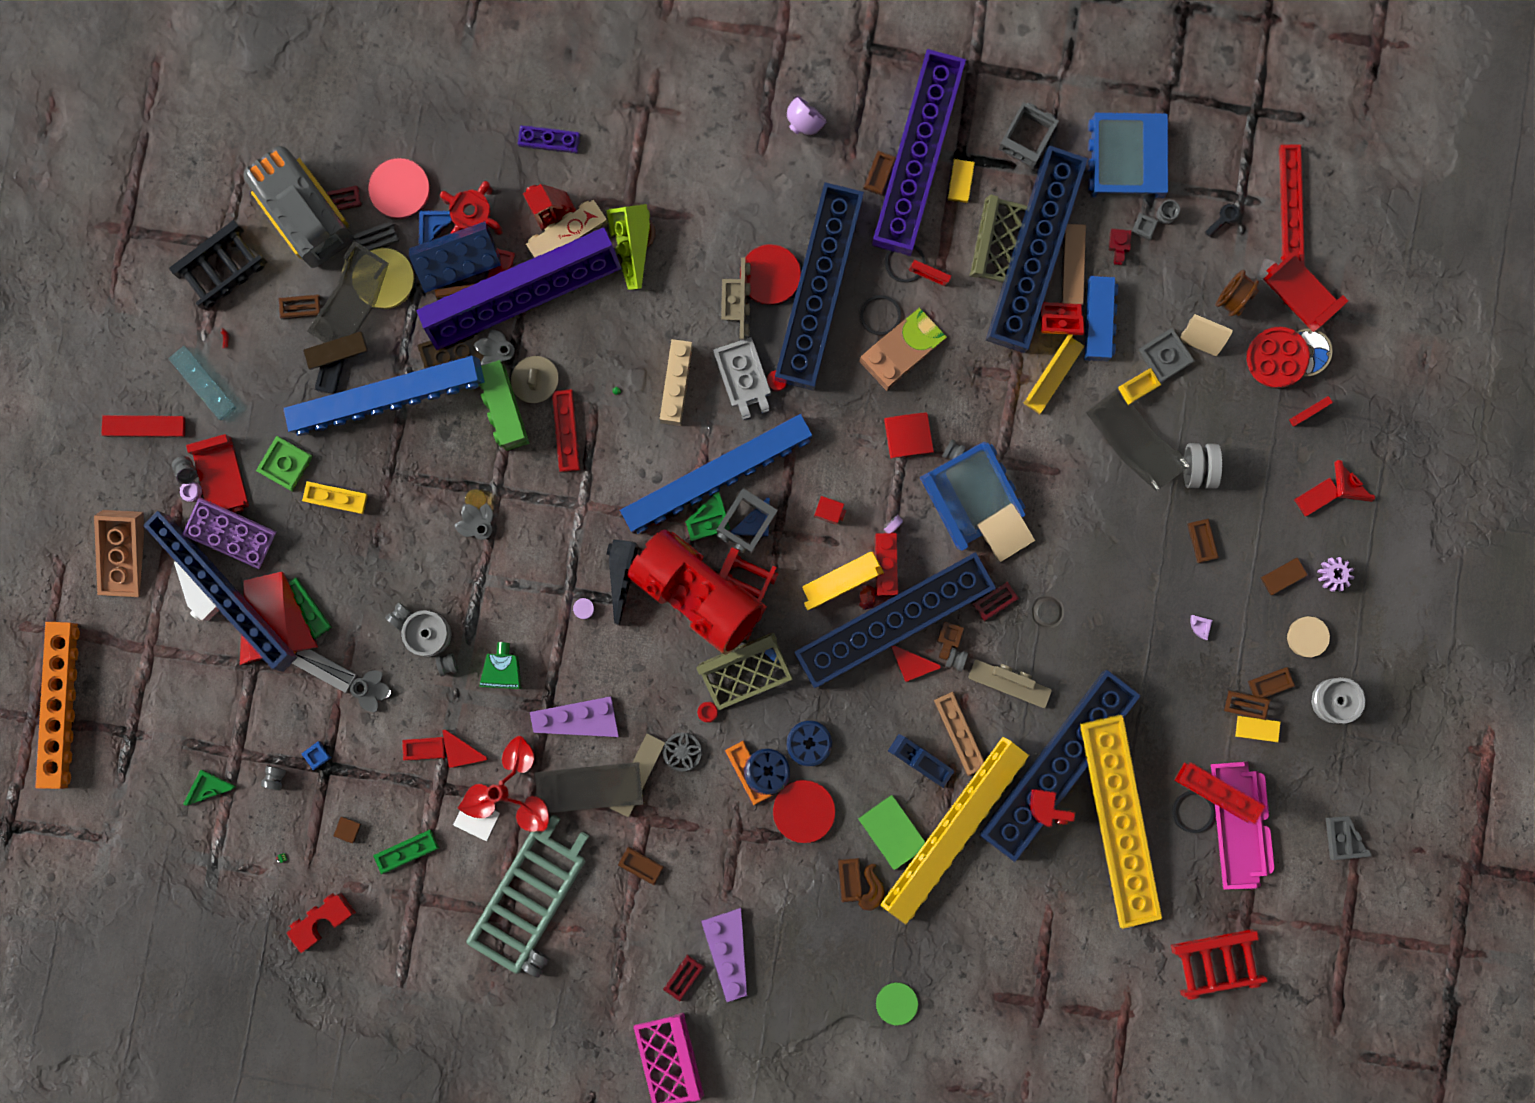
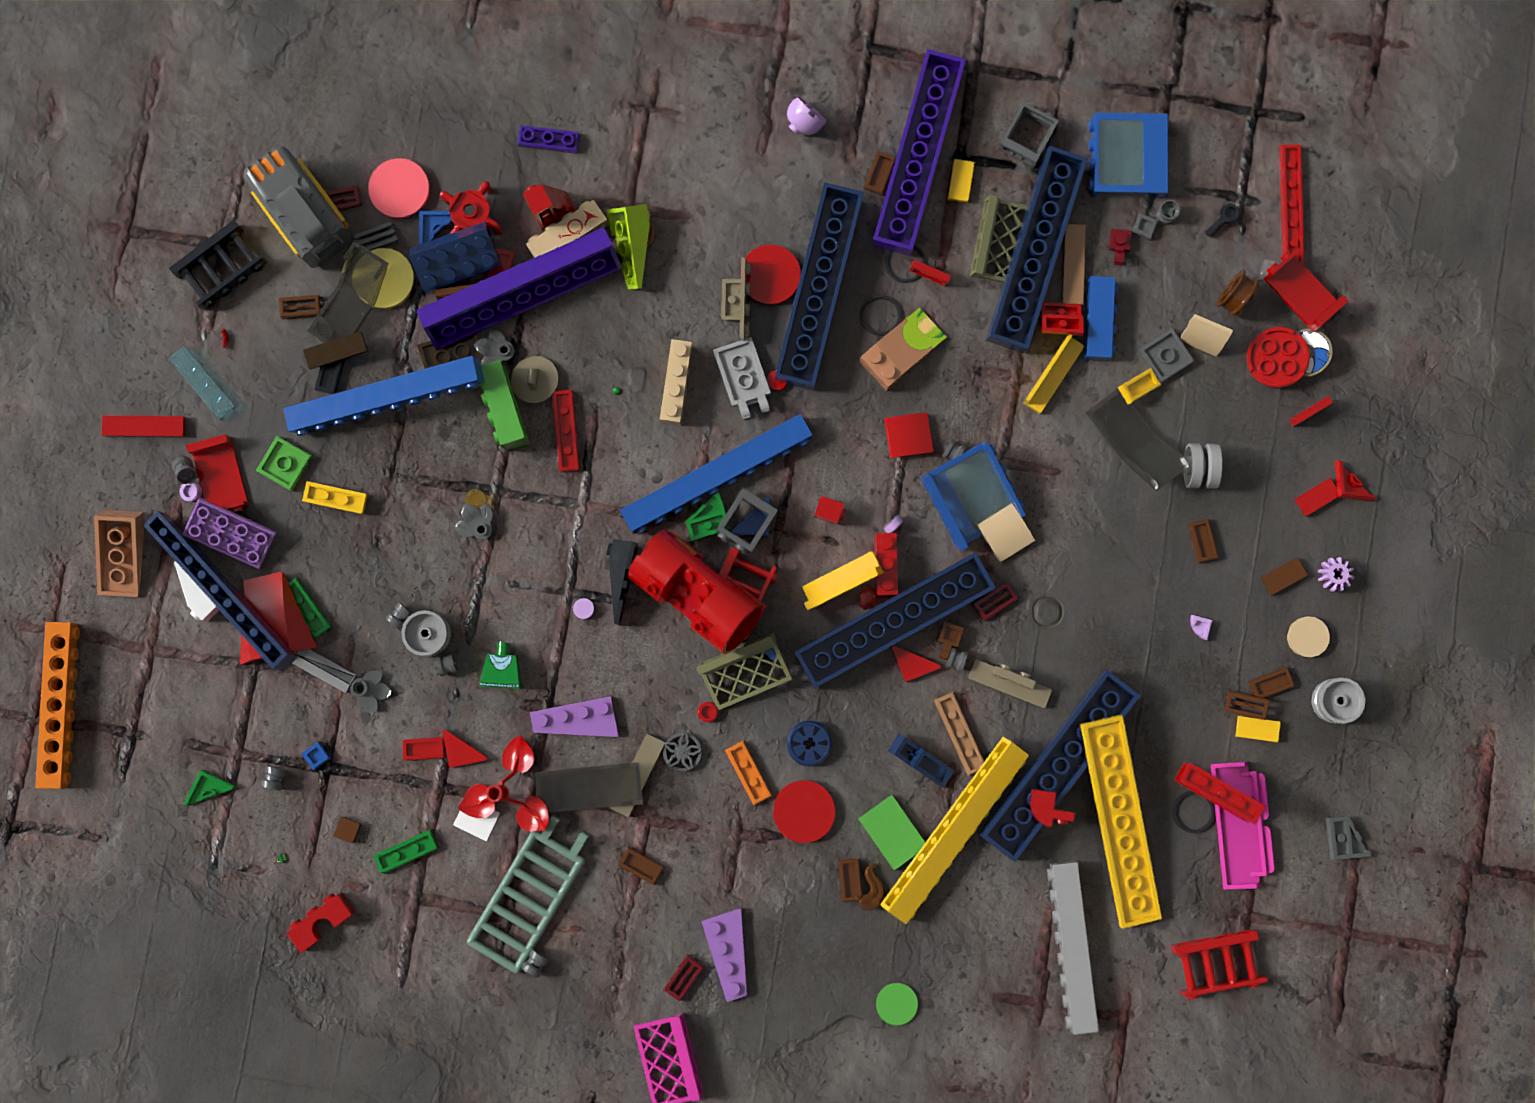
dark blue wheel [744,749,790,795] -> none
none -> light grey brick [1047,861,1098,1035]

